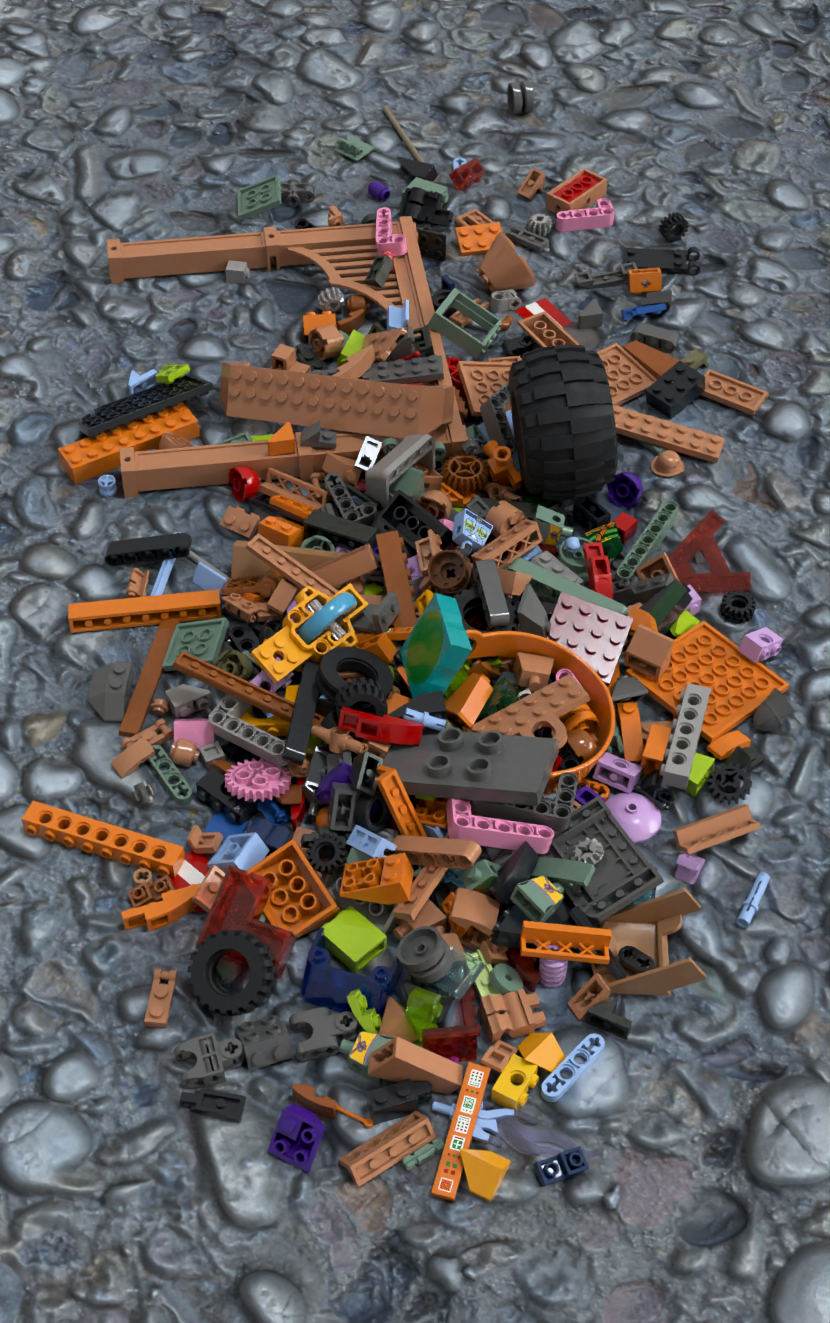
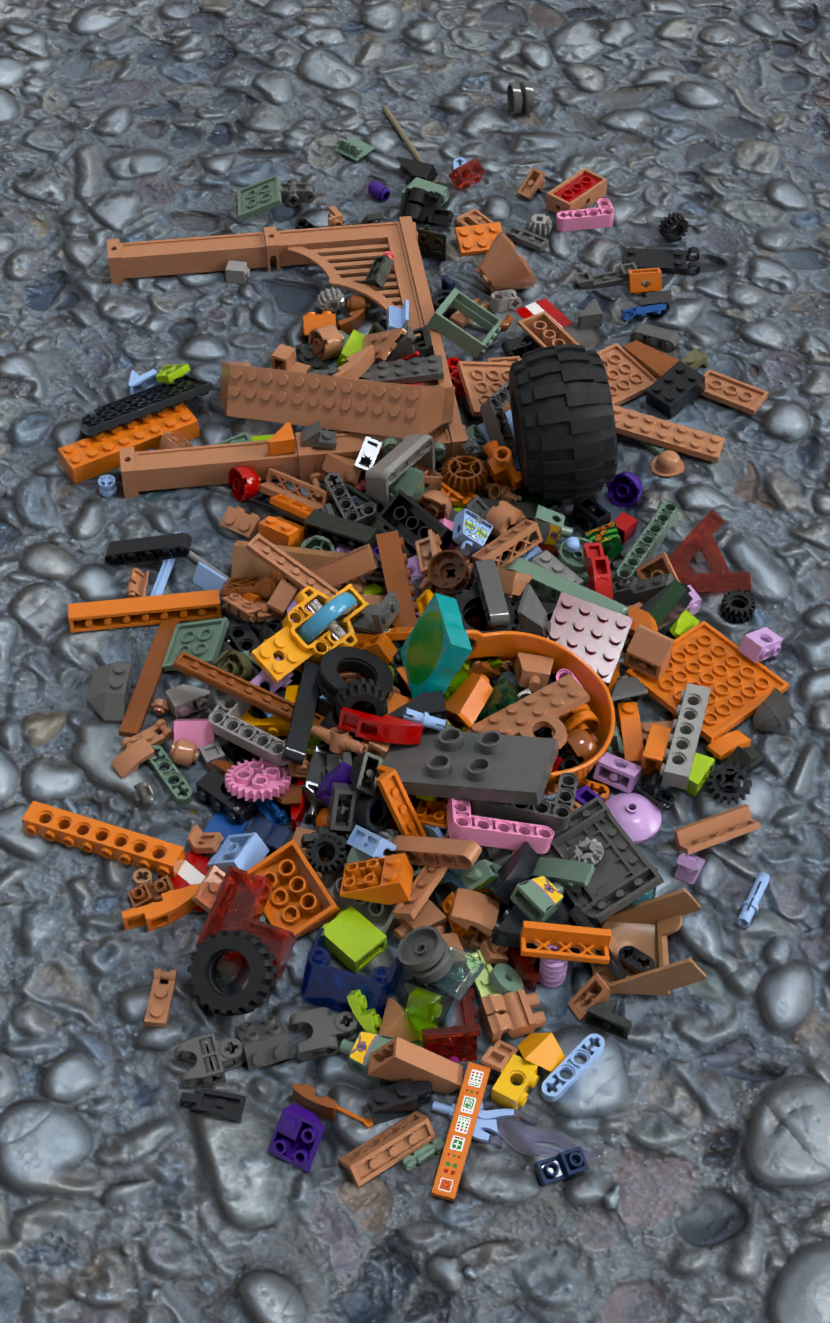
bright pink beam [376,207,407,256] -> none
dark orange slope [455,390,468,425] -> none
light orange slope [460,1149,511,1202] -> none

